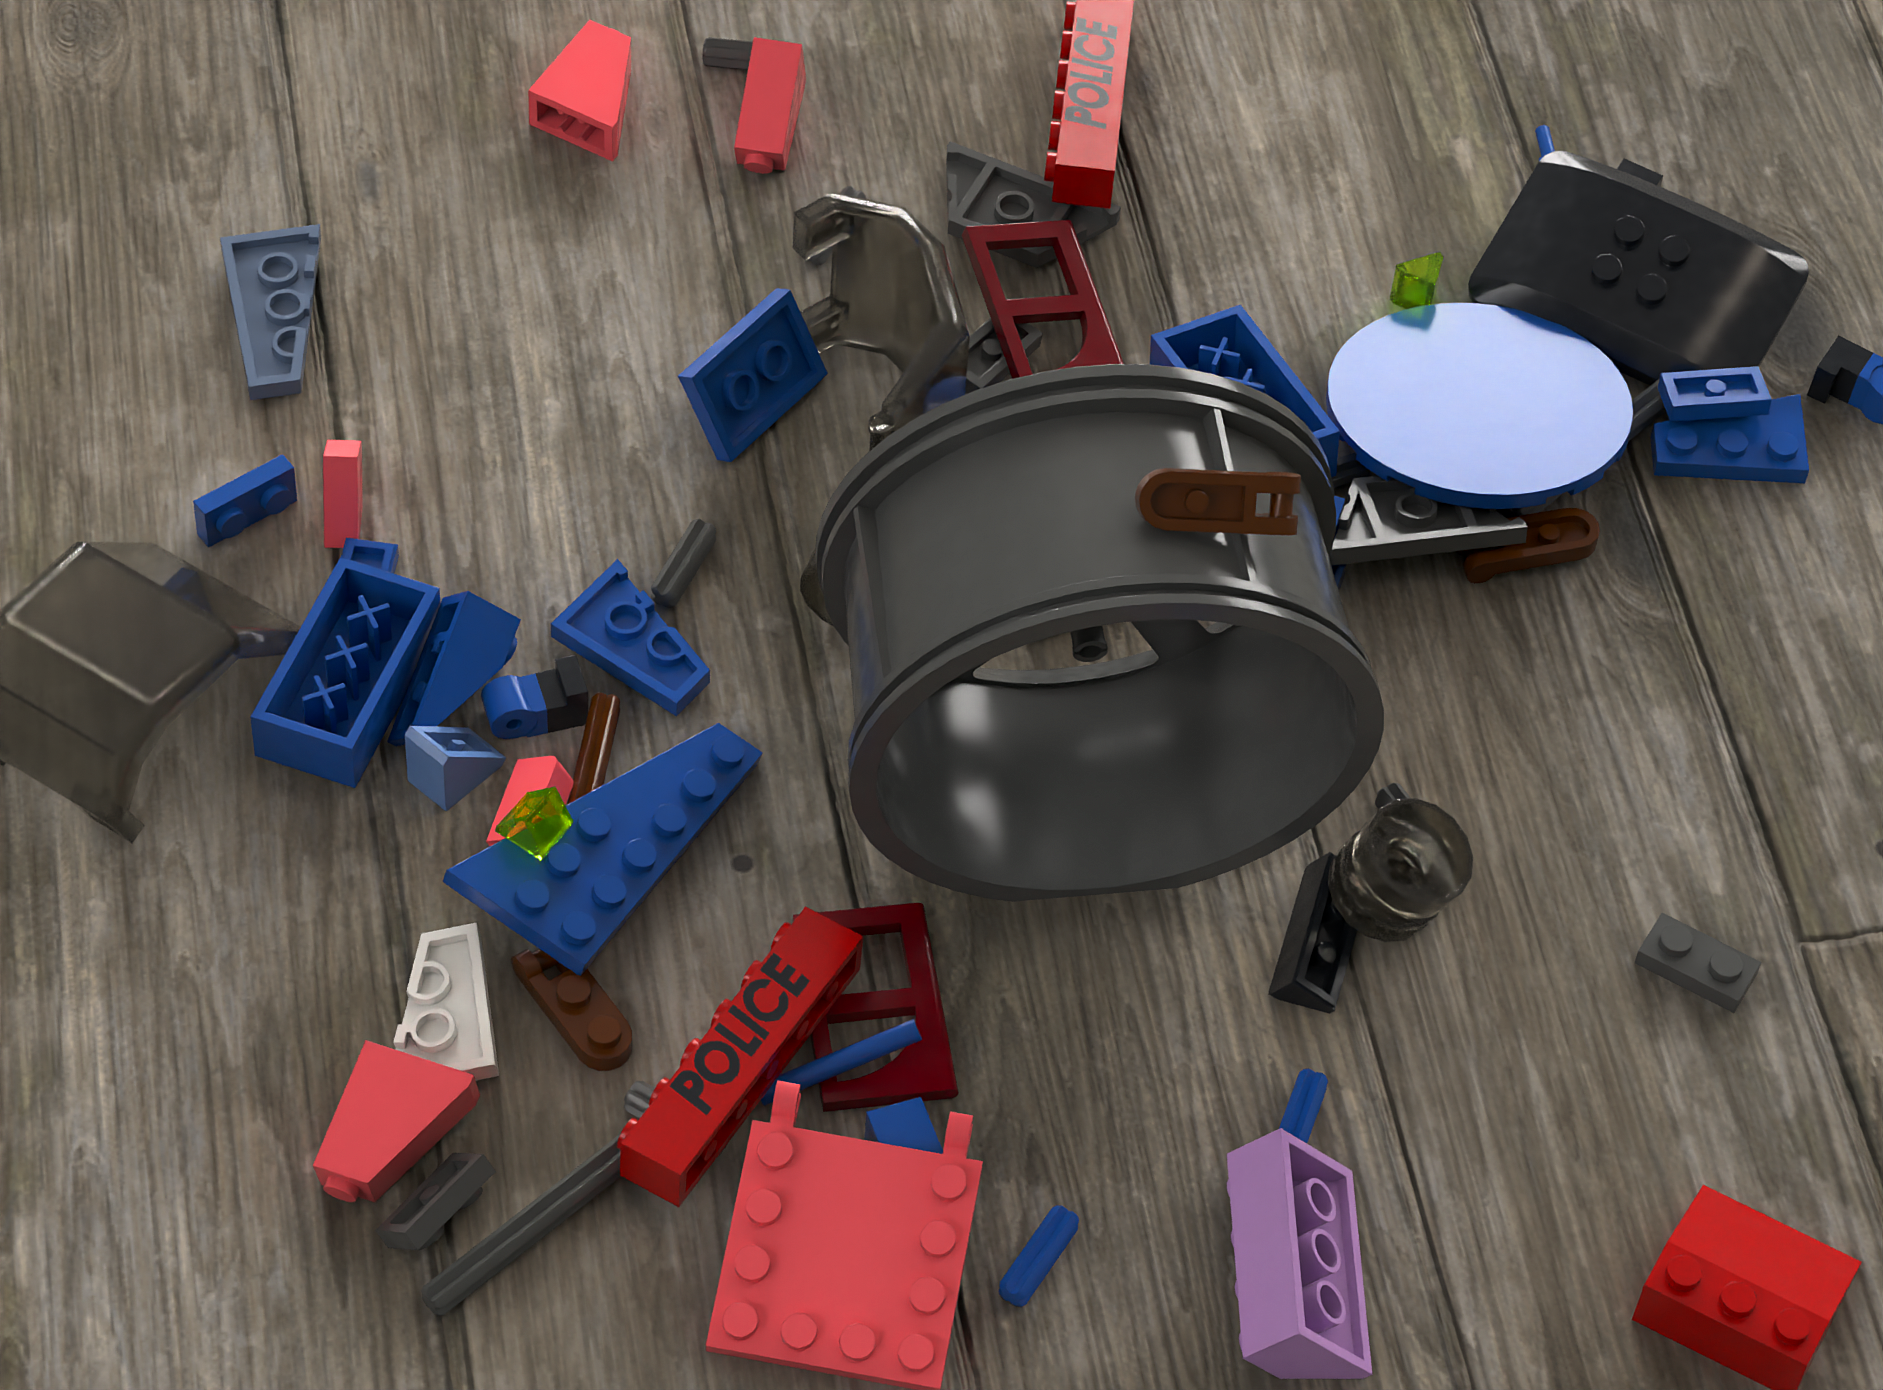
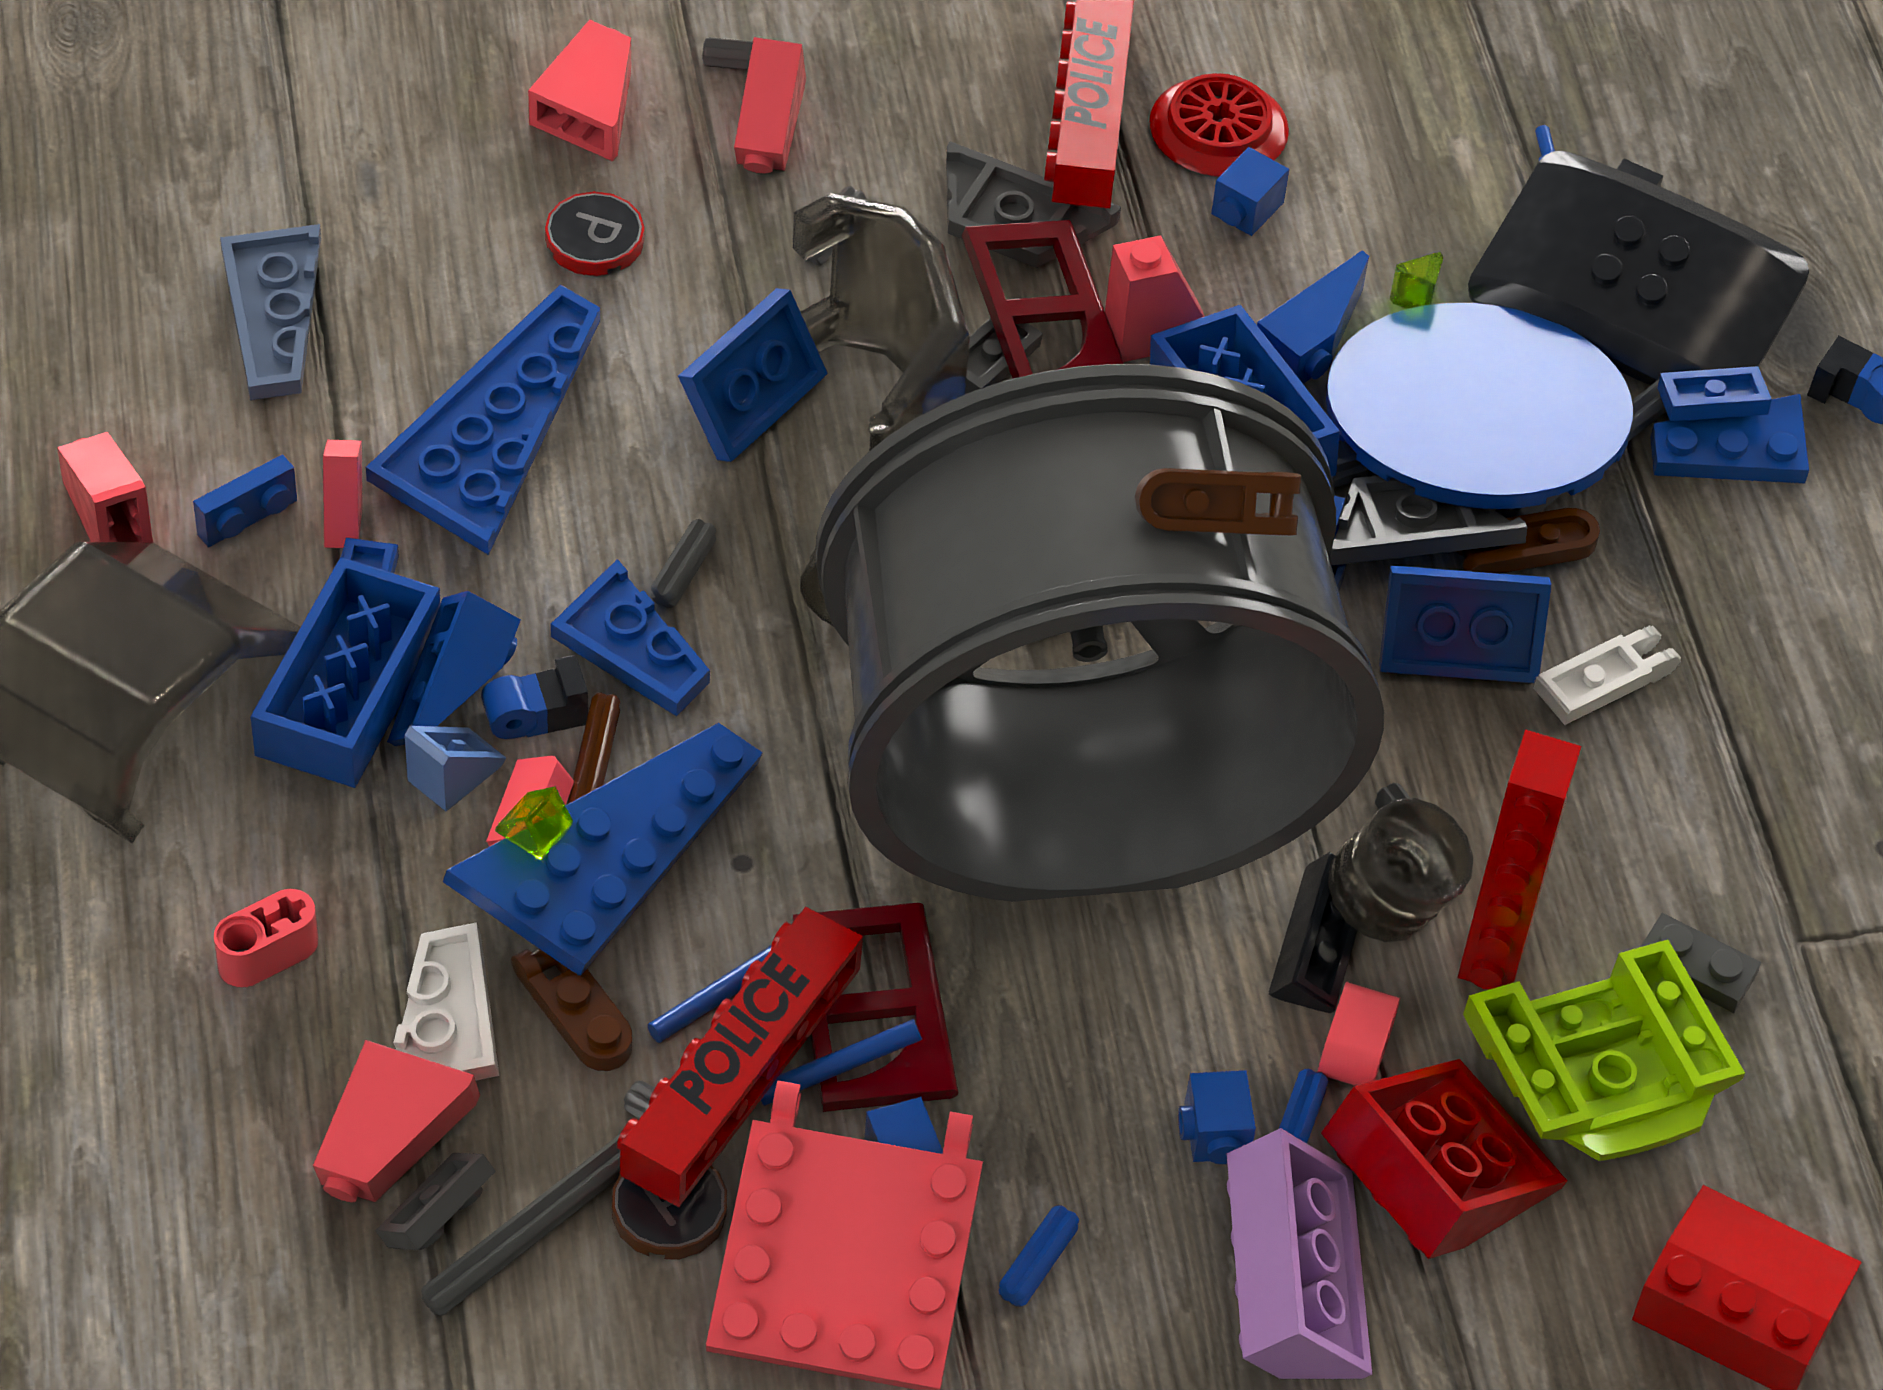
none -> coral slope [57,432,155,571]
none -> coral beam [214,889,318,987]
none -> blue wing [365,284,600,555]
none -> black tile [545,191,645,276]
none -> black tile [612,1165,727,1260]
none -> blue bar [647,946,771,1043]
none -> coral slope [1105,235,1205,362]
none -> red piece [1149,73,1289,177]
none -> blue brick [1178,1070,1256,1164]
none -> blue brick [1211,147,1289,236]
none -> blue slope [1257,250,1369,384]
none -> coral beam [1317,982,1400,1086]
none -> red slope [1321,1059,1568,1259]
none -> blue plate [1379,566,1552,683]
none -> red brick [1457,729,1582,990]
none -> lime slope [1463,939,1745,1161]
none -> white hinge [1533,625,1681,725]

